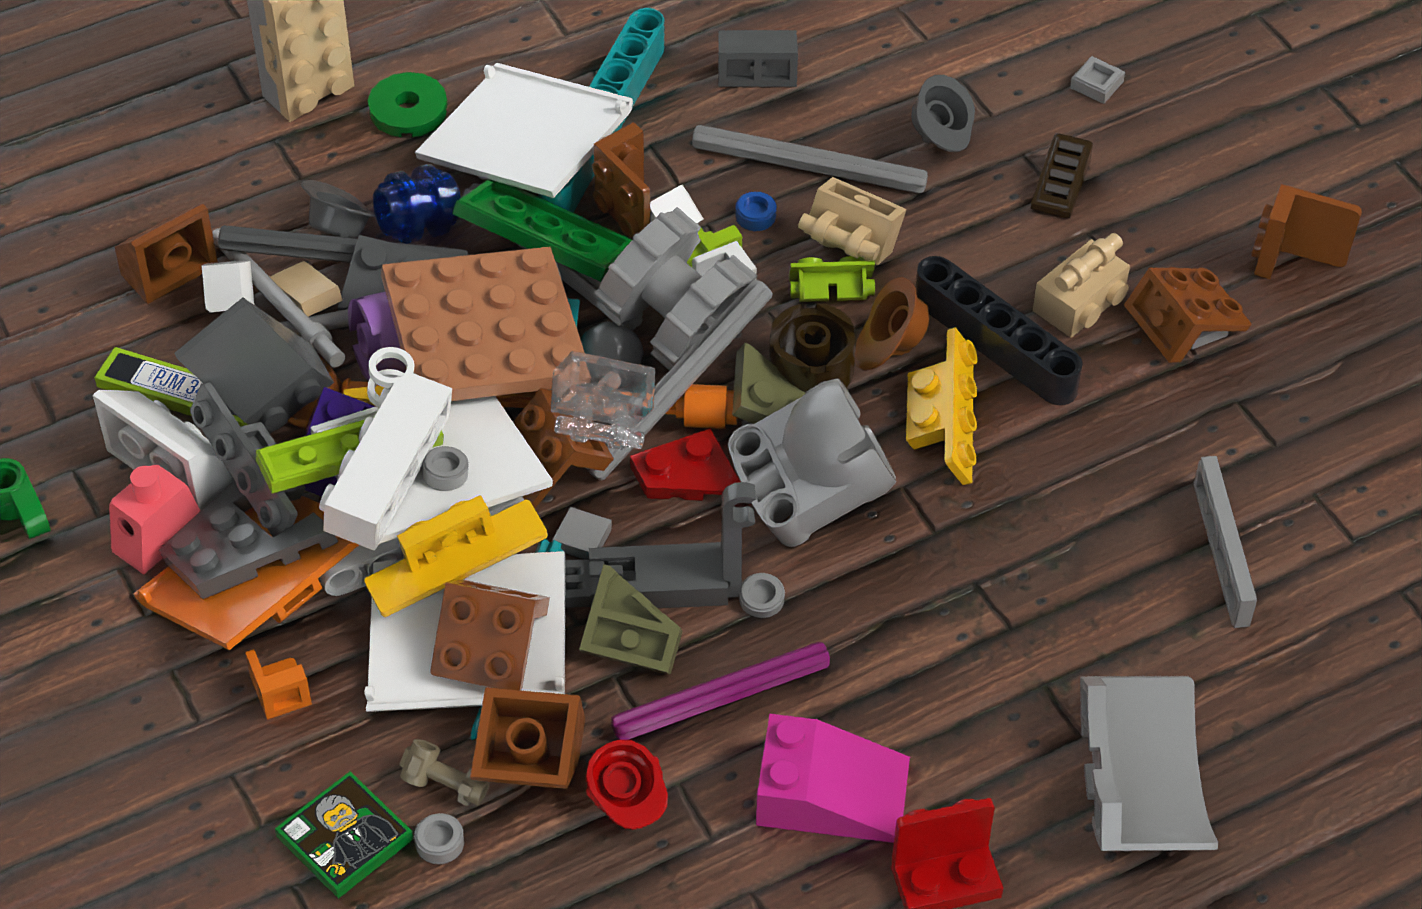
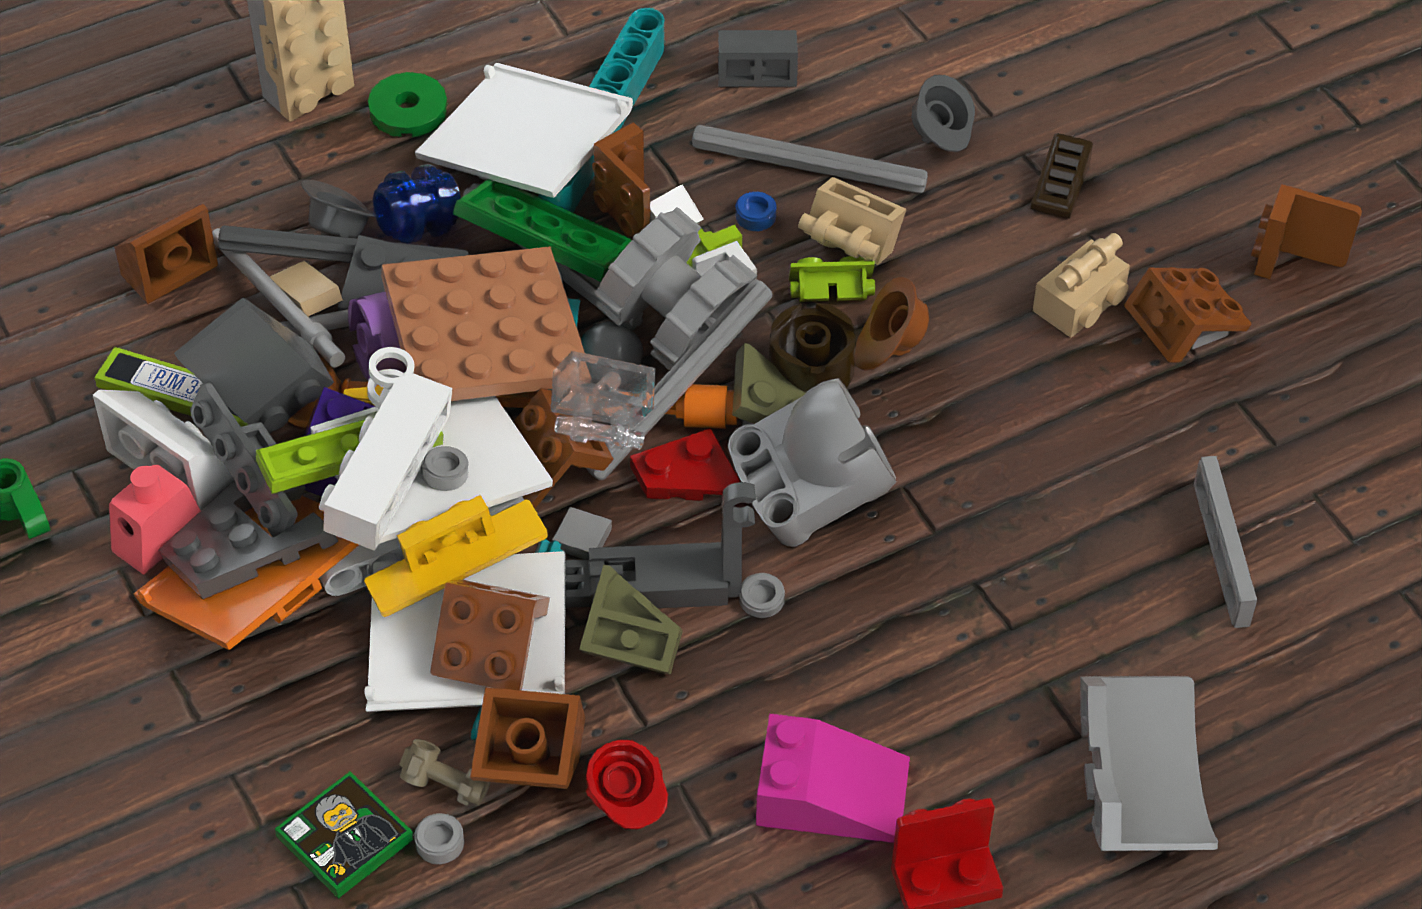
white piece [202,261,255,312] -> none
orange panel [245,649,312,720] -> none
magenta axle [611,642,830,740] -> none
yellow bracket [906,327,977,485] -> none
black beam [915,256,1083,405] -> none
light grey tile [1070,56,1125,104] -> none

